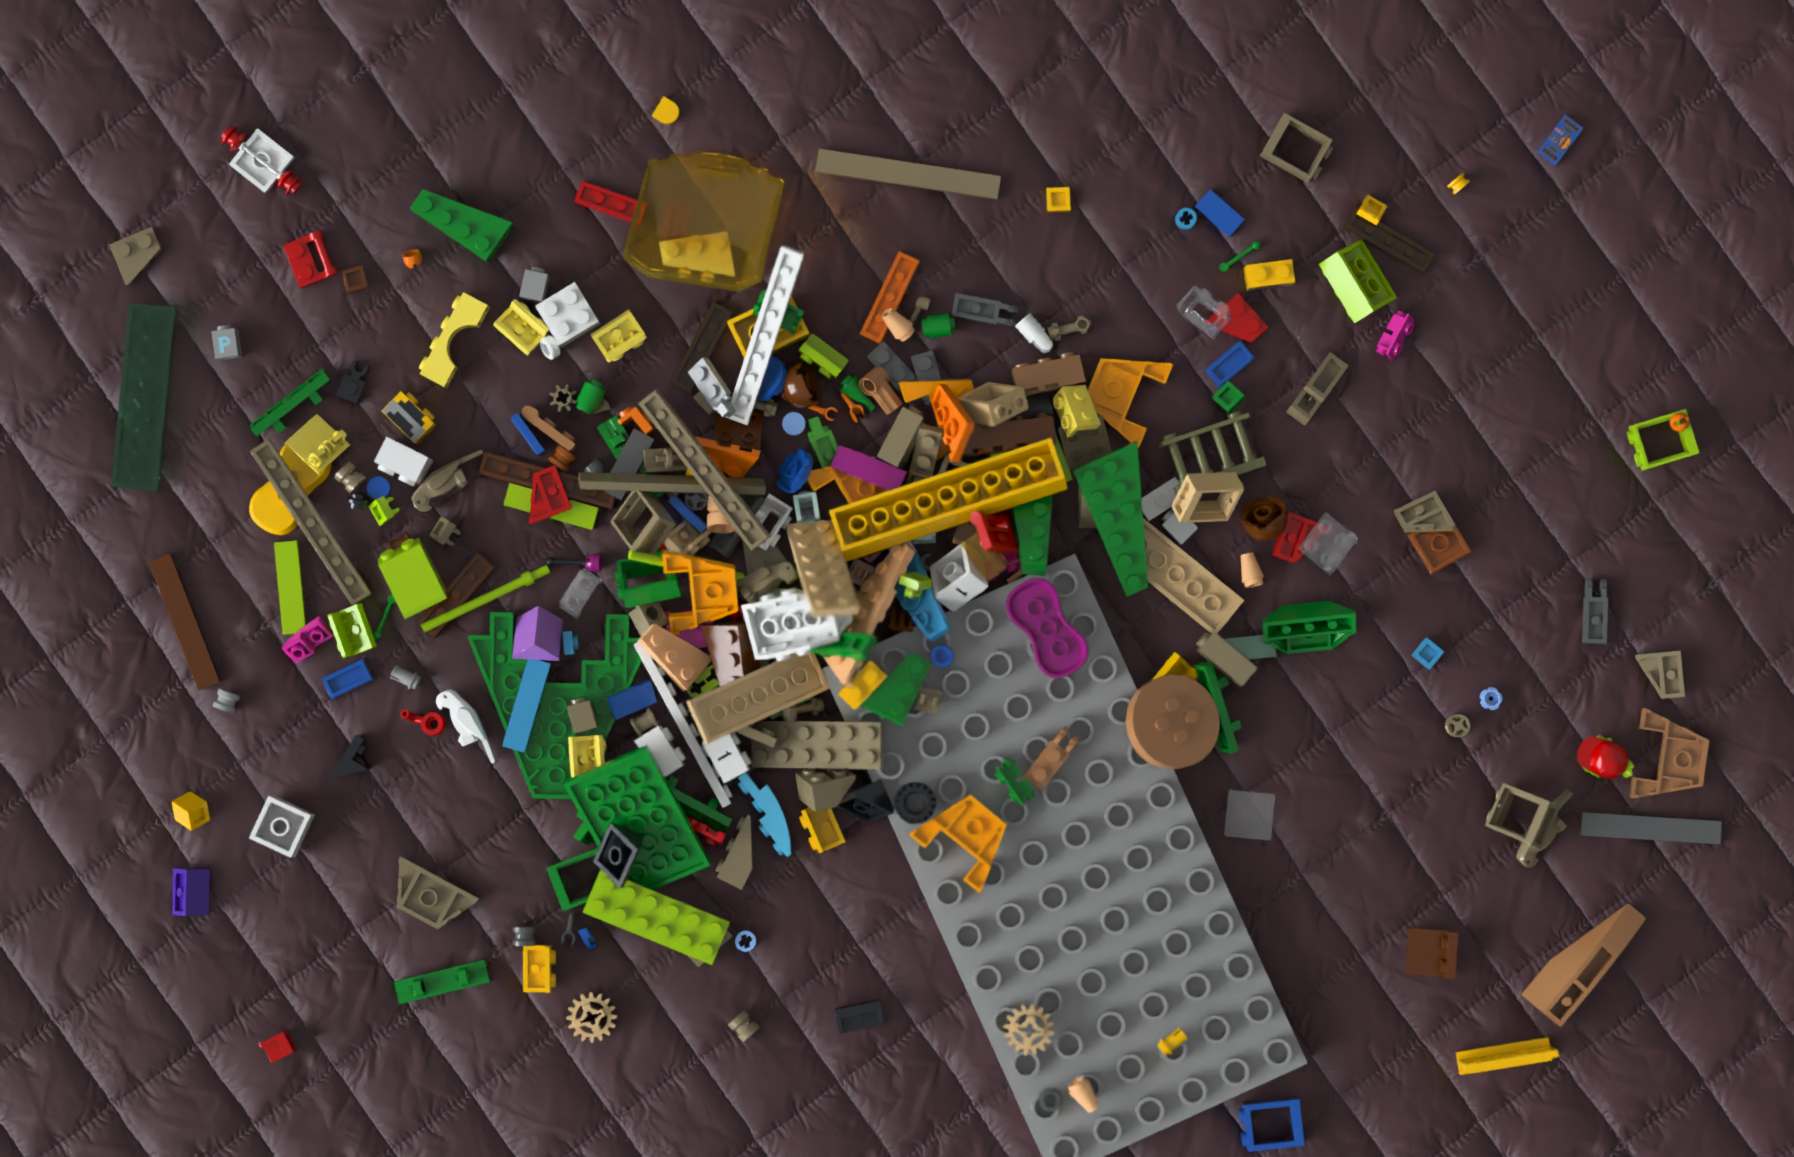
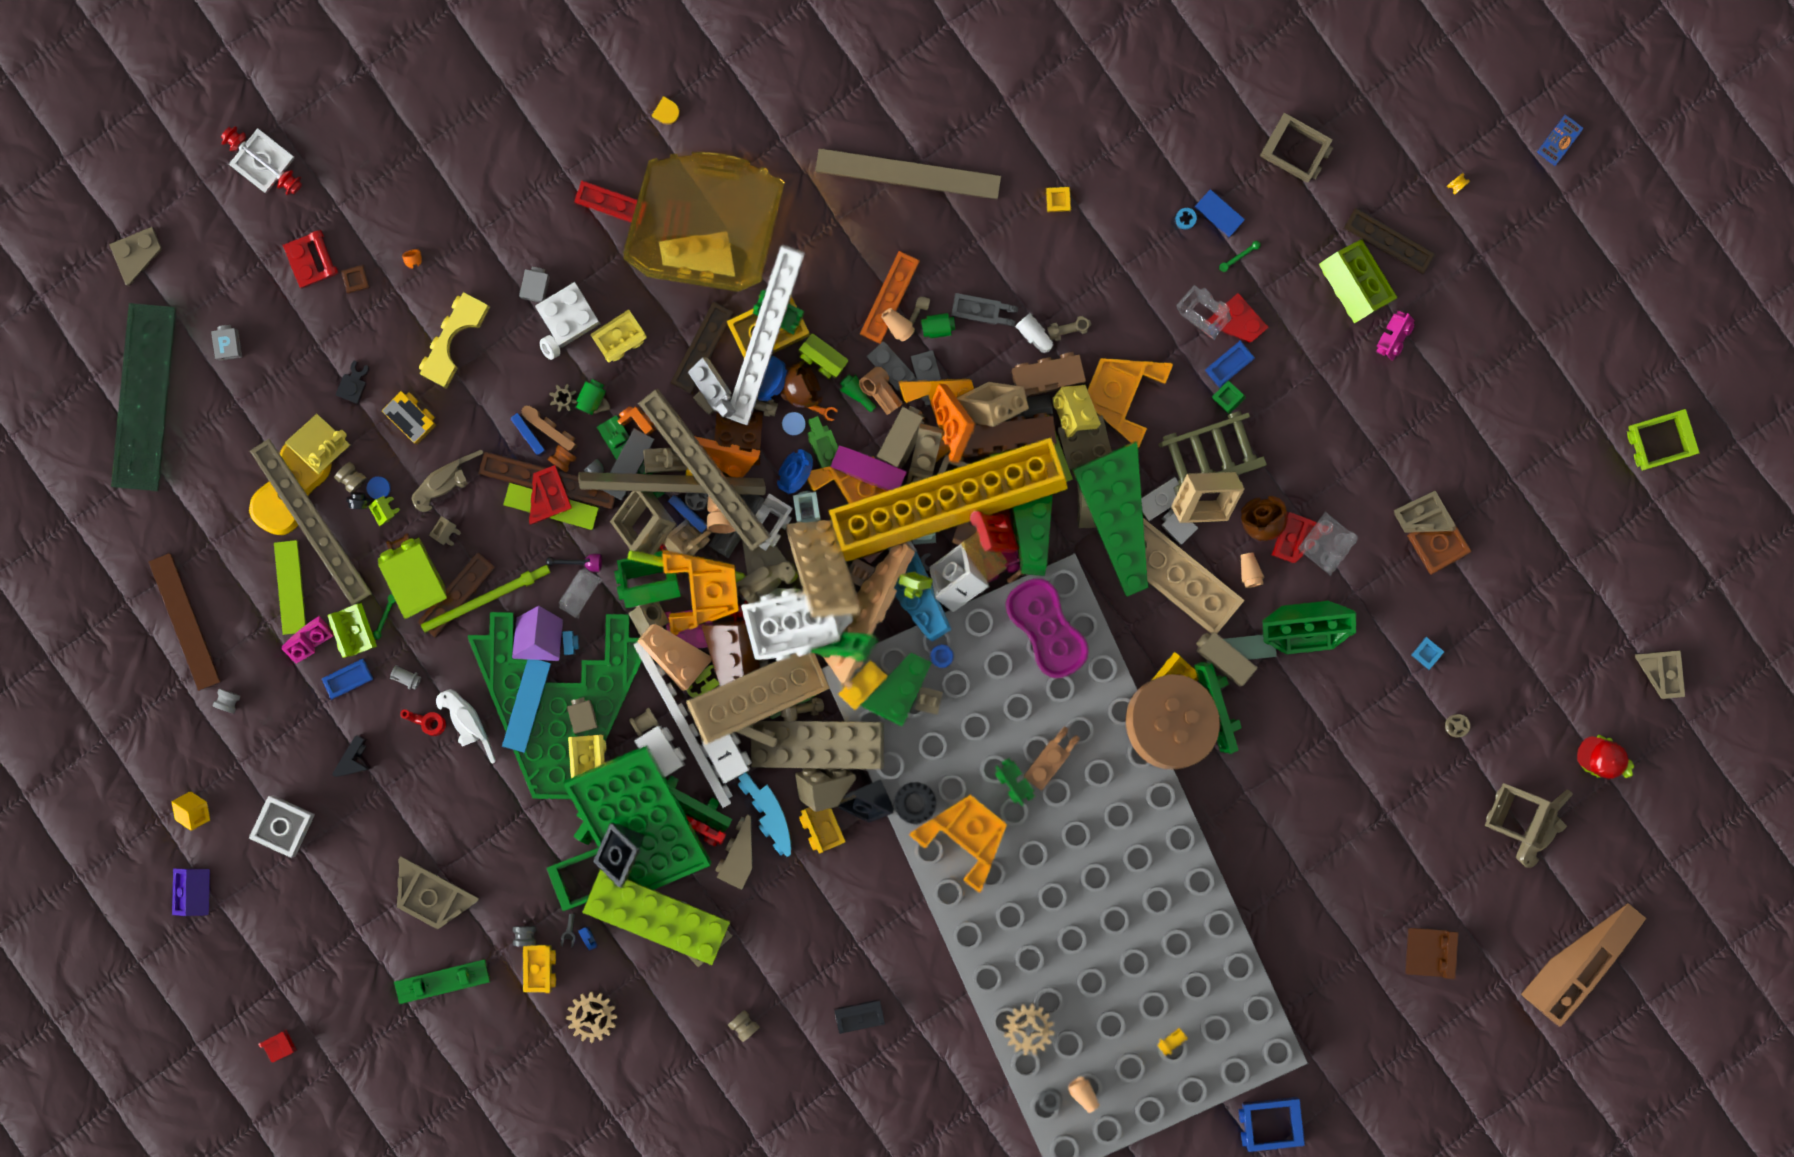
green hinge [249,368,330,436] -> none
white brick [374,437,434,487] -> none
green wedge [410,190,515,263] -> none
light yellow bracket [493,299,549,356] -> none
blue tile [607,680,657,720] -> none
light blue bush [735,930,756,952] -> none
orange hand [841,392,866,423] -> none
reddish brown tile [889,596,914,632] -> none
clear plate [1224,790,1275,841] -> none
yellow brick [1244,259,1295,291] -> none
dark tan slope [1286,352,1349,426] -> none
yellow tile [1357,194,1387,225] -> none
yellow fence [1455,1037,1559,1075] -> none
light blue plate [1480,687,1503,710] -> none
dark grey tile [1580,812,1722,844] -> none
dark grey hinge [1582,579,1608,644] -> none
medium nougat wing [1629,708,1709,798] -> none
orange hinge [1670,413,1690,432] -> none

